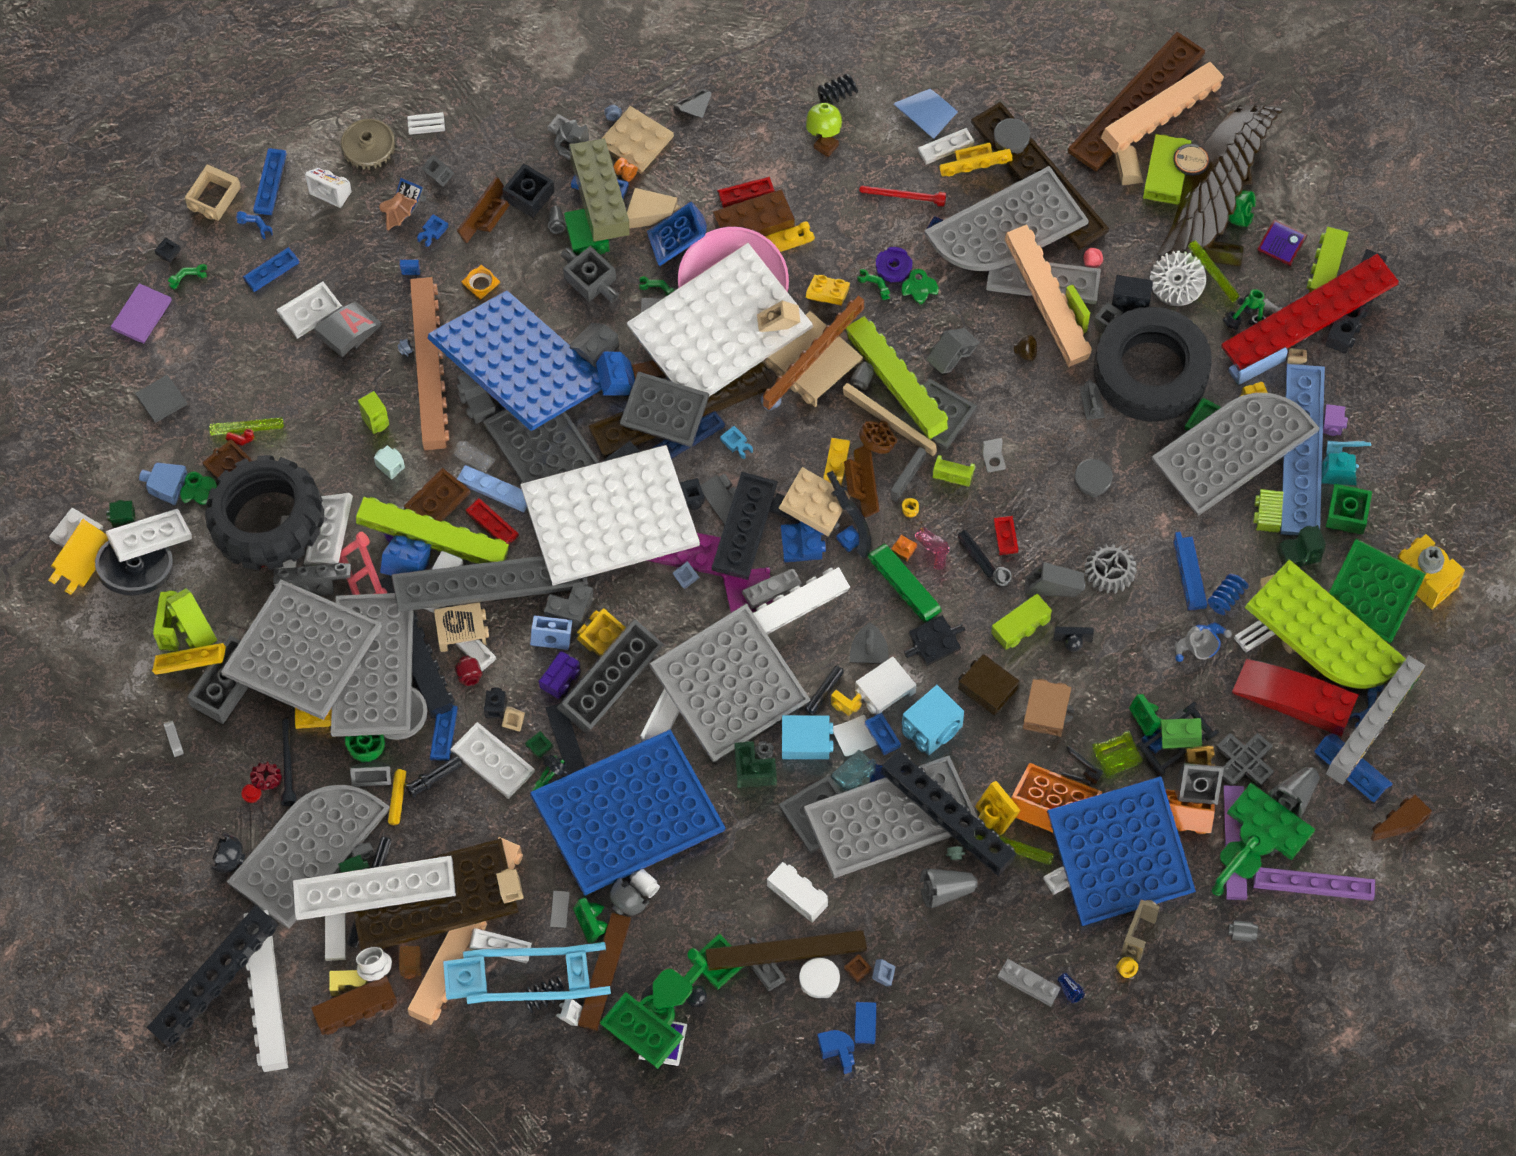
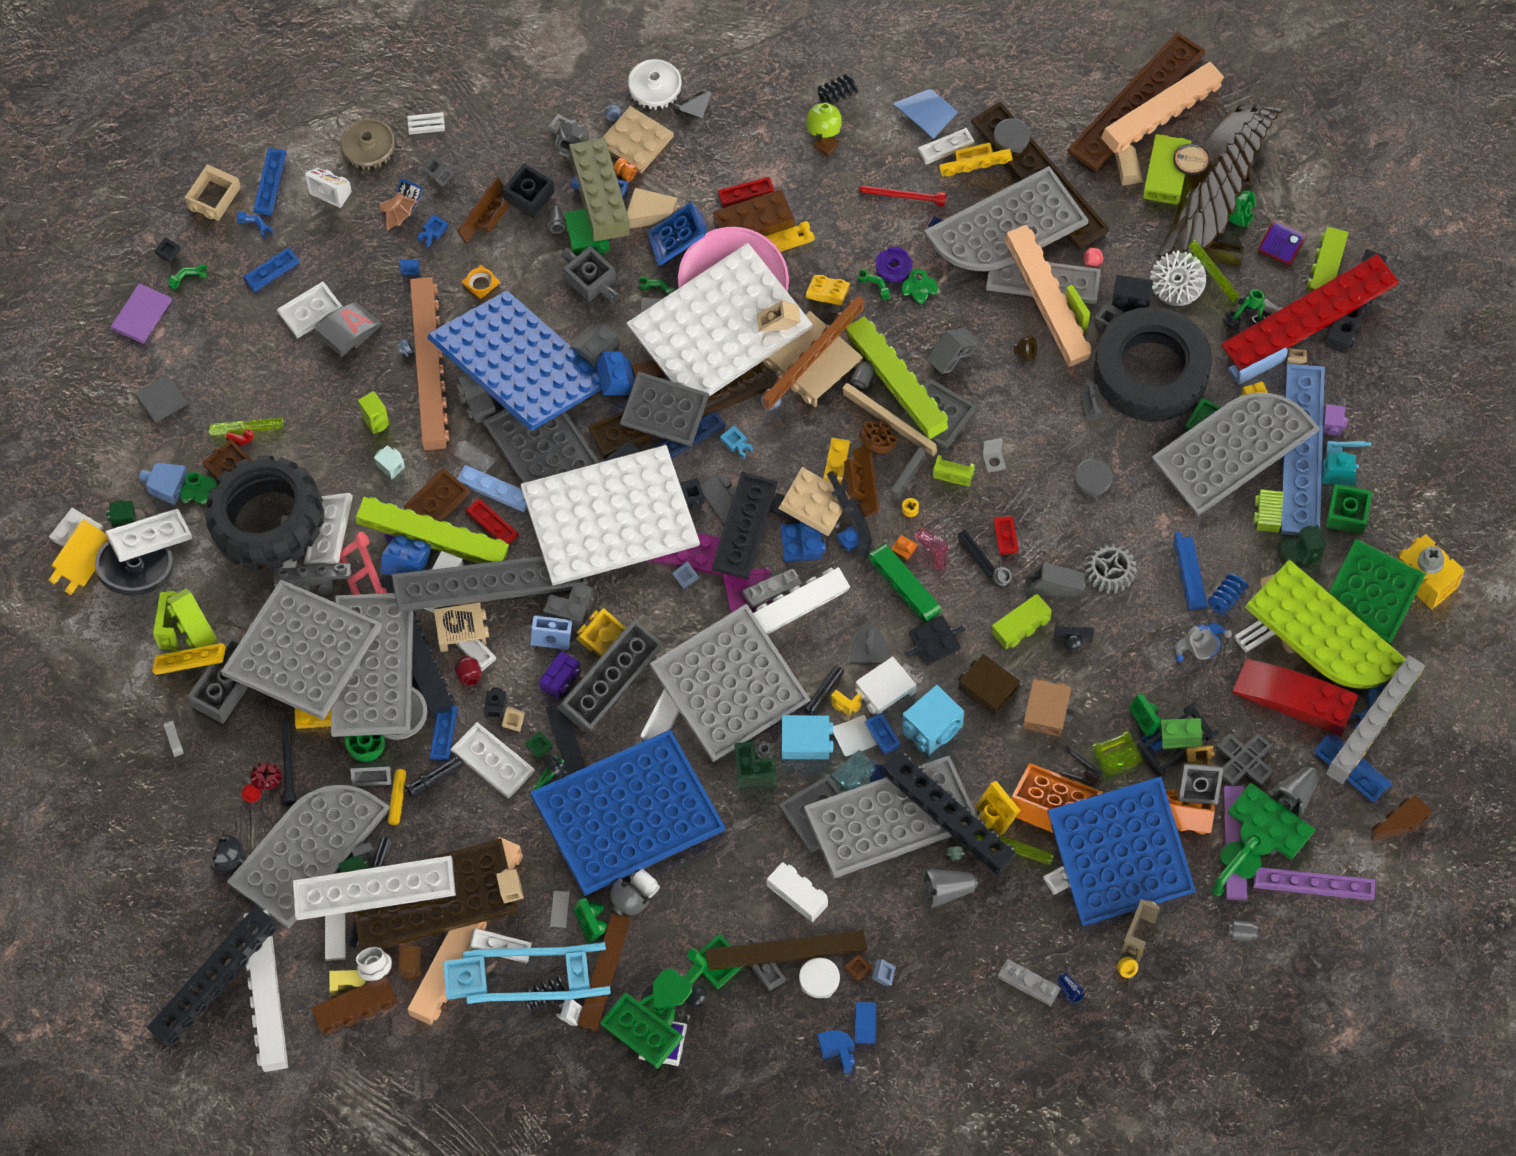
none -> white wheel [628,59,682,110]

